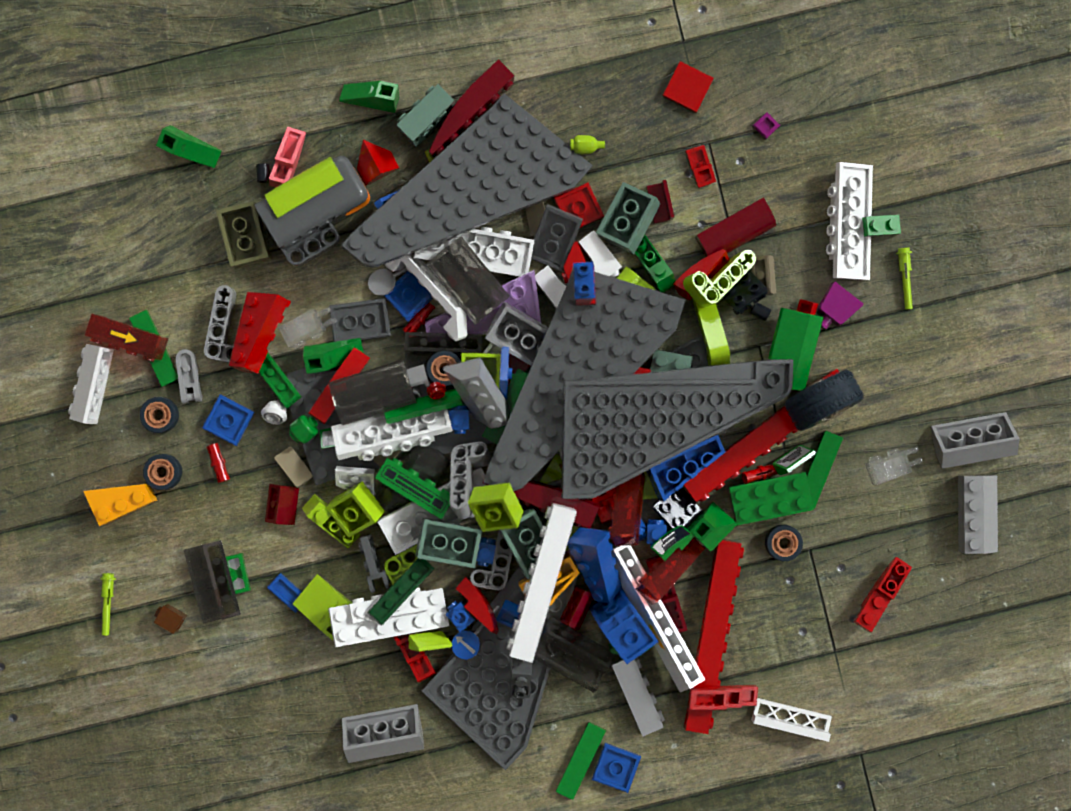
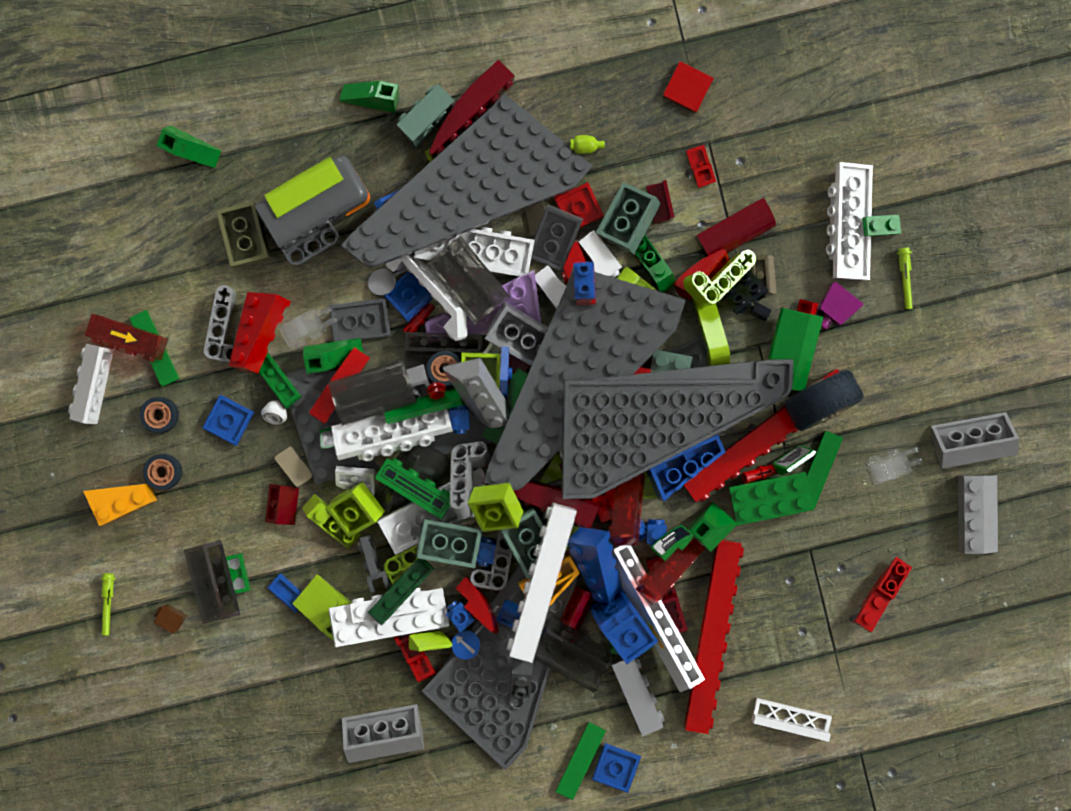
light grey plate [176,349,202,404] -> none
red pin [206,443,230,483] -> none
black hinge [256,163,270,183] -> none
coral slope [269,127,306,188] -> none
green head [289,415,318,443] -> none
red slope [357,140,400,186] -> none
hinge [653,487,703,529] -> none
red slope [689,685,758,710] -> none
magenta tile [753,112,780,140] -> none
wheel [765,524,803,561] -> none

